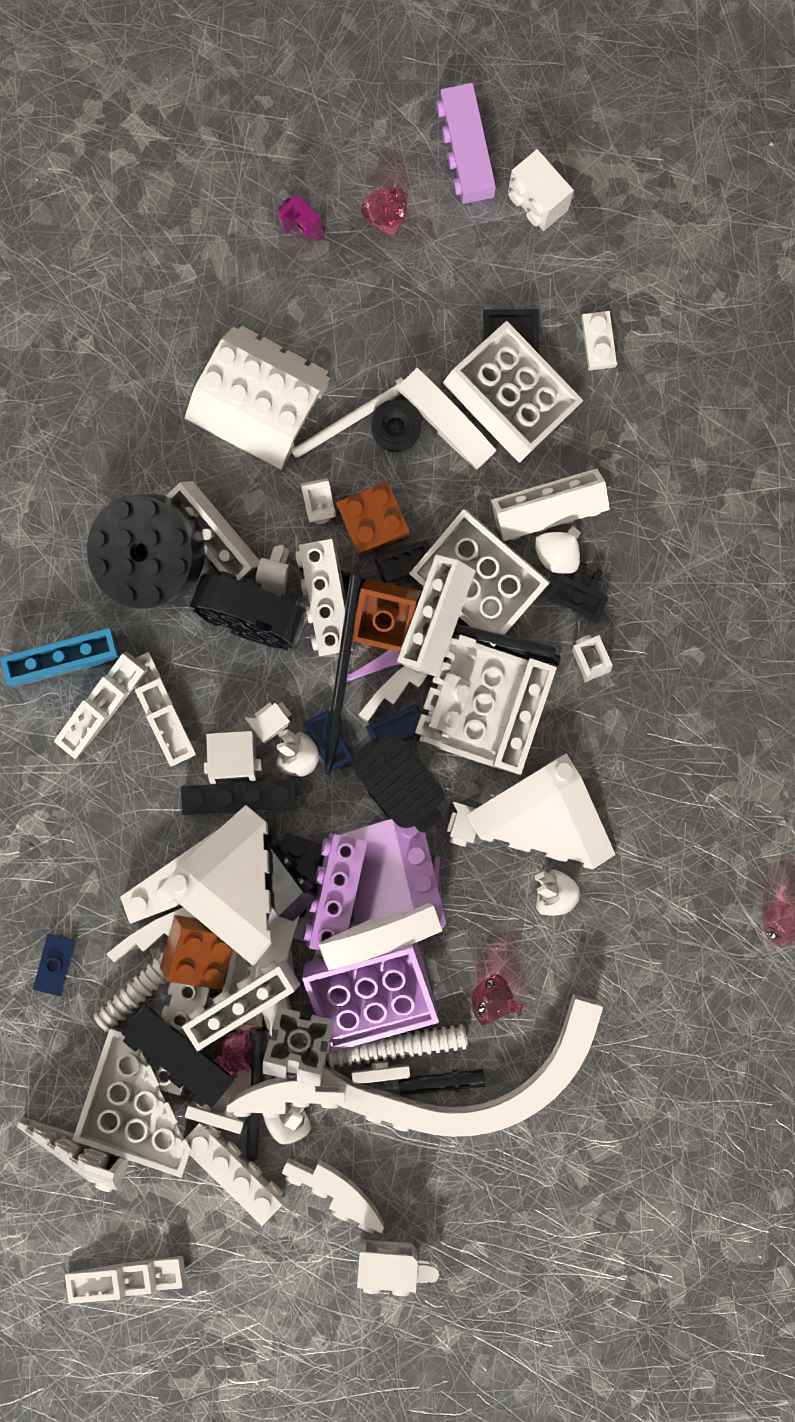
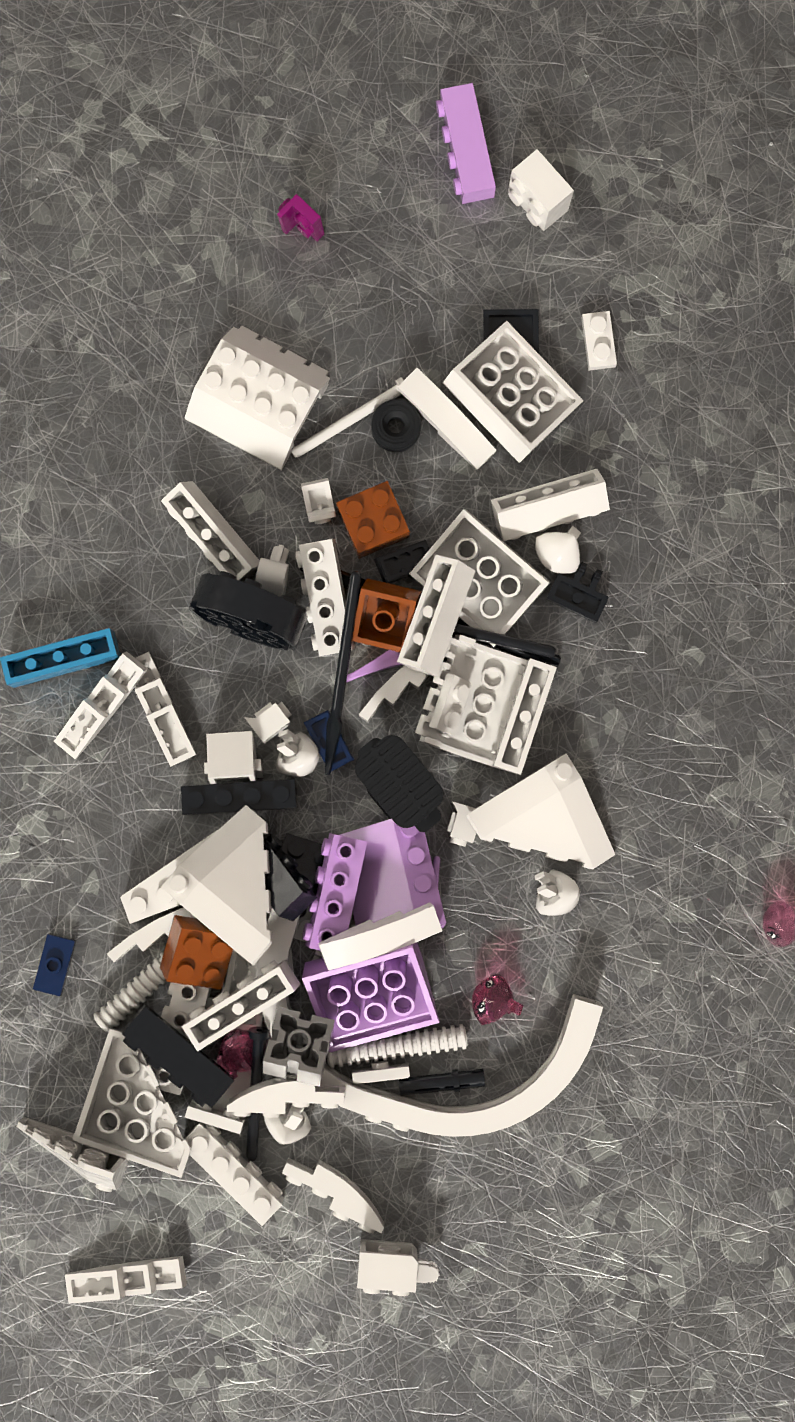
black brick [87,494,205,609] -> none
clear pink piece [361,187,407,235] -> none
dark blue plate [366,703,421,741] -> none
white window [572,635,613,682] -> none

